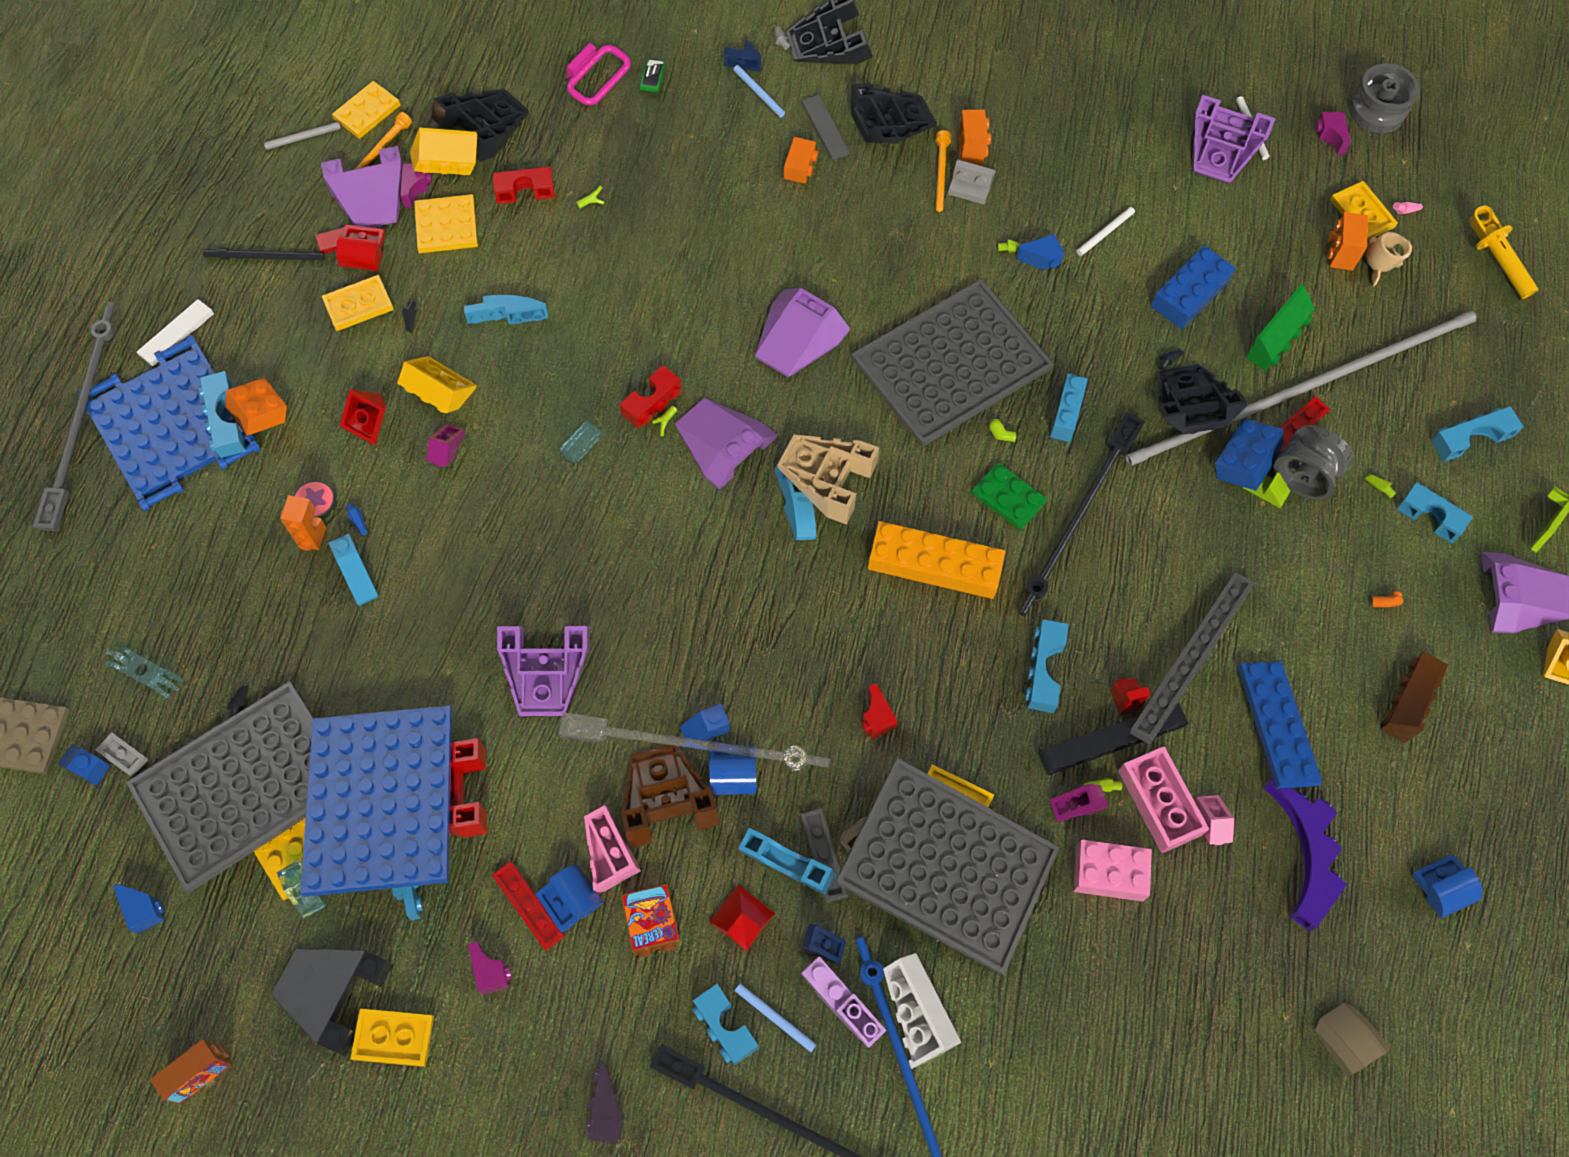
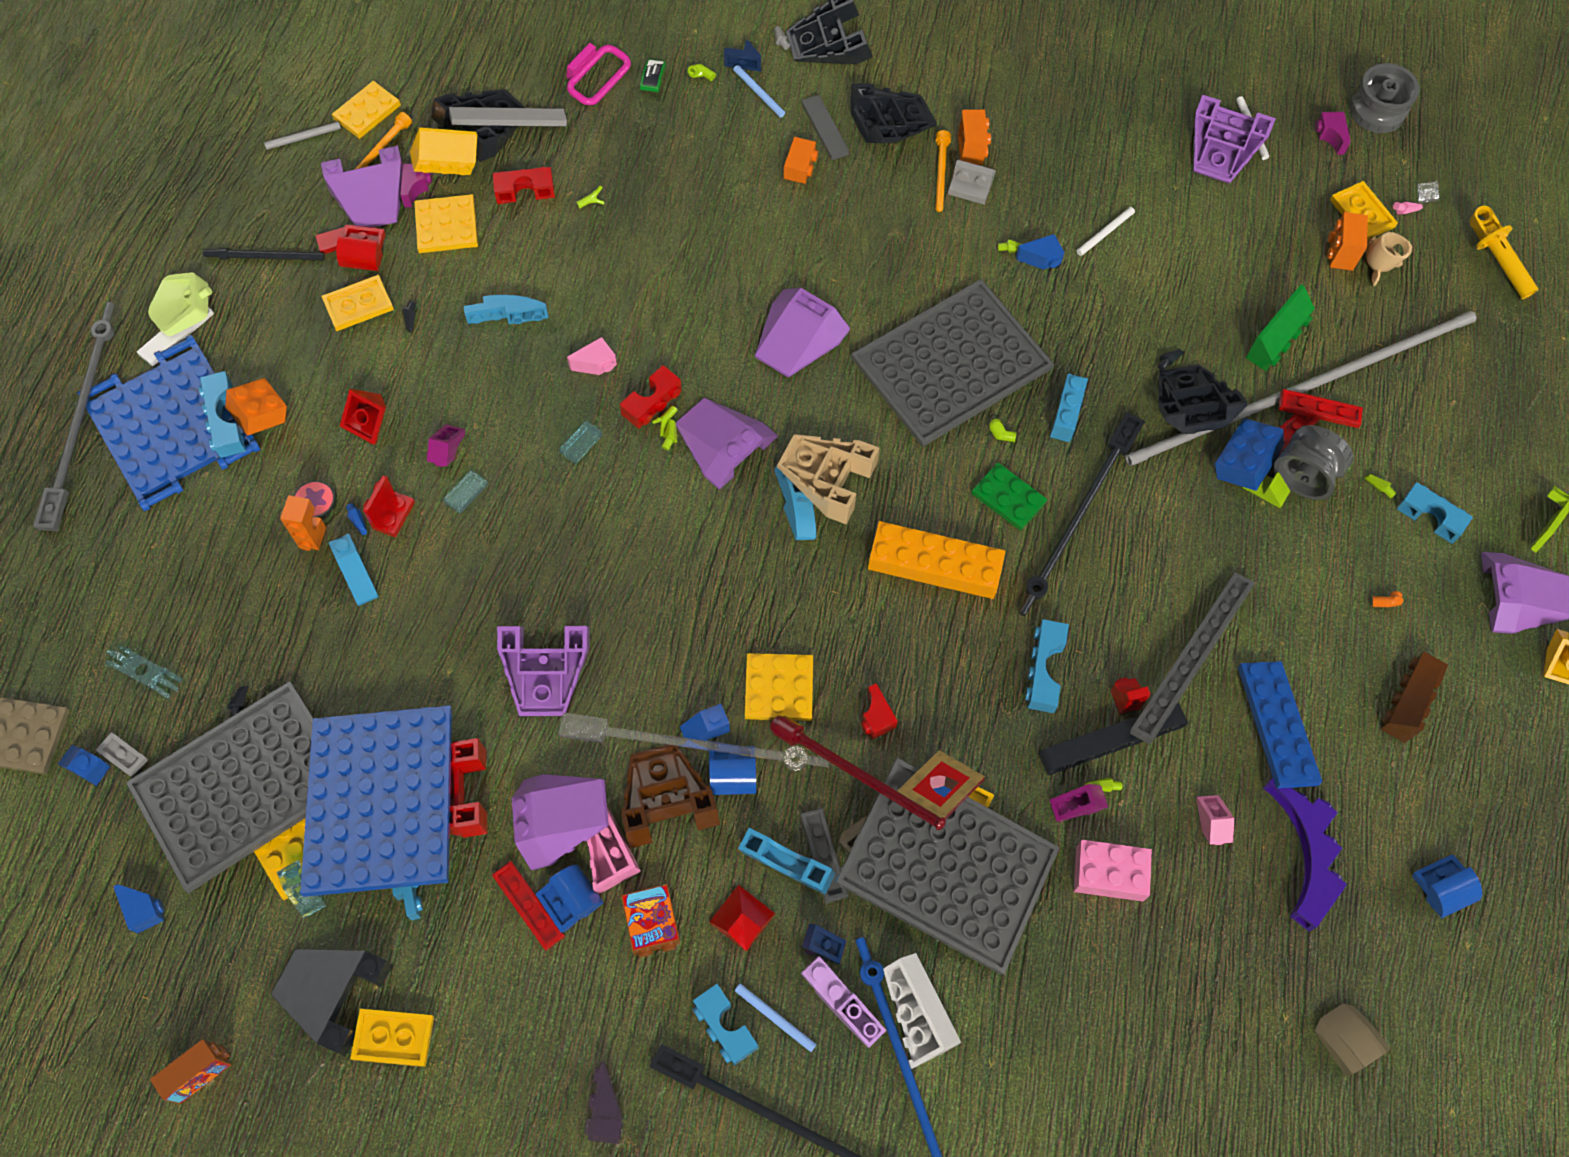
yellow slope [397,356,477,413] -> none
magenta arch [468,942,512,995] -> none
bright pink brick [1118,747,1209,854] -> none
blue brick [1151,245,1236,329] -> none
dark azure arch [1431,406,1524,462] -> none
none -> yellowish green animal [148,272,212,336]
none -> red bracket [363,475,415,538]
none -> clear light blue tile [443,470,488,514]
none -> light grey tile [449,107,567,126]
none -> medium lavender wedge [512,774,609,870]
none -> bright pink slope [567,337,617,375]
none -> lime bar [661,419,677,451]
none -> lime arm [687,64,716,81]
none -> yellow plate [745,653,813,721]
none -> flag [770,715,985,830]
none -> red tile [1278,389,1363,428]
none -> clear tile [1417,181,1439,204]

